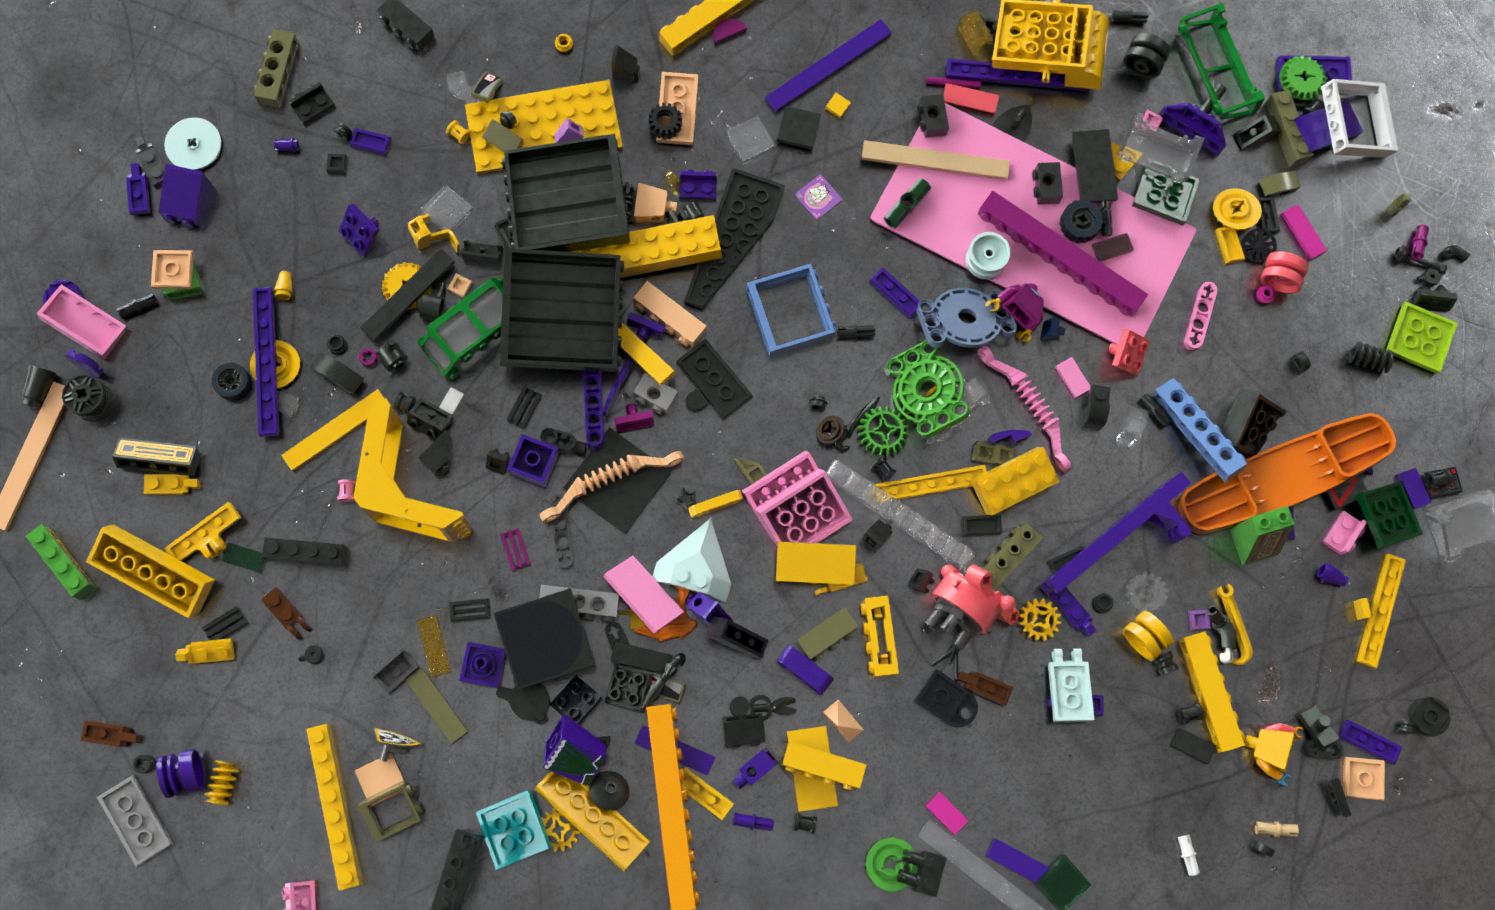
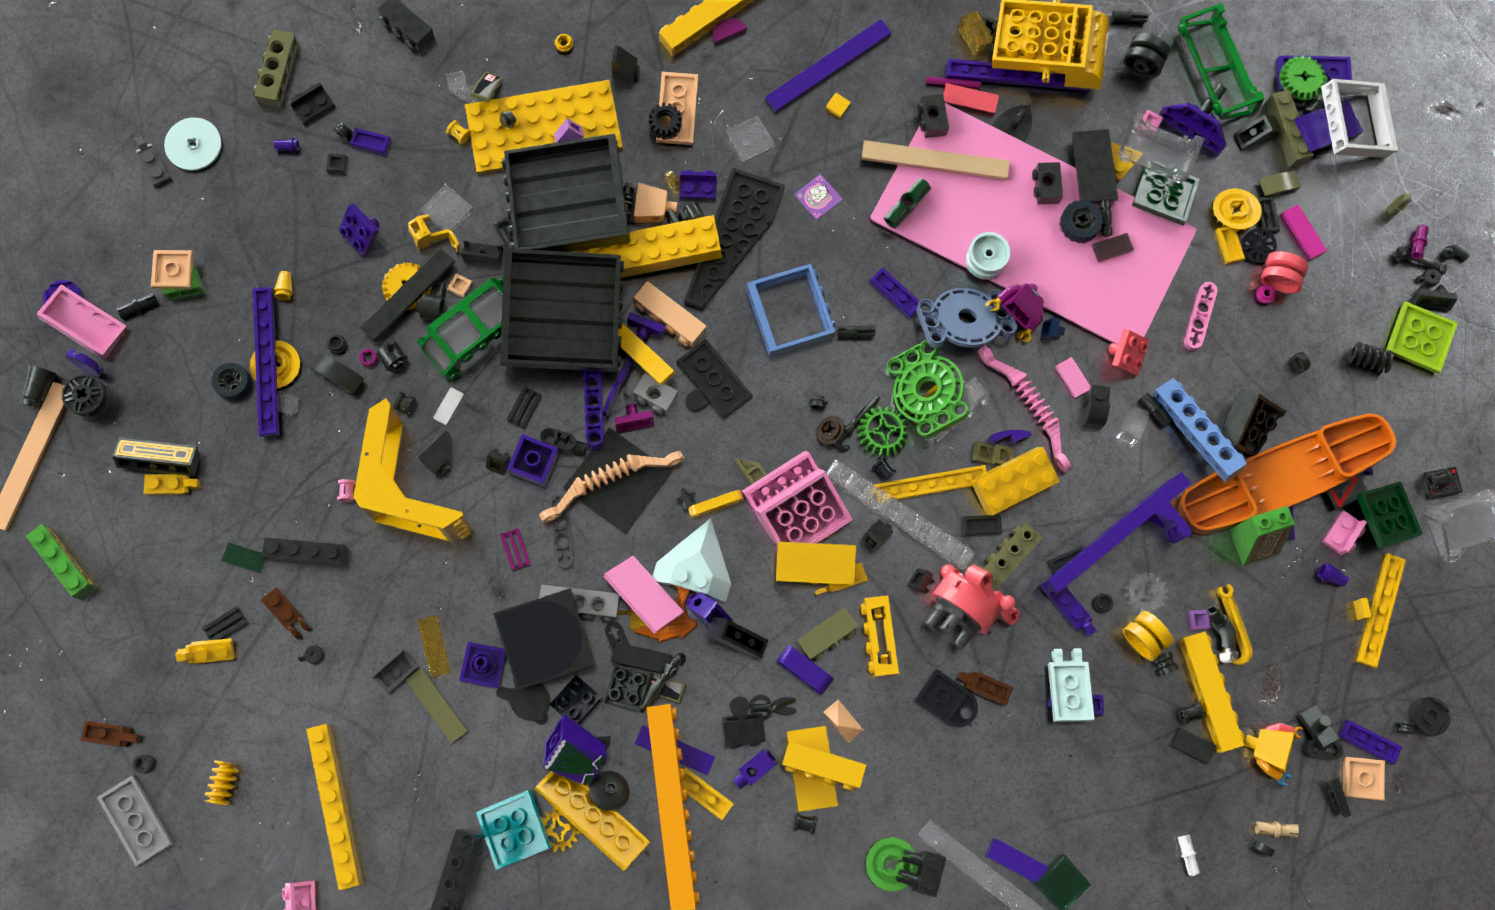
yellow brick [86,524,215,618] -> none
dark purple hinge [126,163,150,216] -> none
dark purple wheel [157,749,205,798] -> none
dark purple slope [158,164,213,228] -> none
yellow plate [165,502,241,561] -> none
yellow tile [281,389,385,472] -> none
light nougat tile [354,753,405,808] -> none
olive window [358,780,423,843] -> none
shield [374,728,422,762] -> none
pearl dark grey bracket [407,398,454,440] -> none
pearl dark grey tile [449,598,491,622] -> none
olive slope [482,119,523,152] -> none
dark purple axle [733,813,774,831] -> none
pearl dark grey tile [777,106,821,150] -> none
dark pink tile [925,792,969,835] -> none
pearl dark grey plant [932,645,960,682] -> none
magenta brick [977,190,1148,317] -> none
yellow gear [1018,599,1061,641] -> none
dark purple tile [1396,468,1432,509] -> none

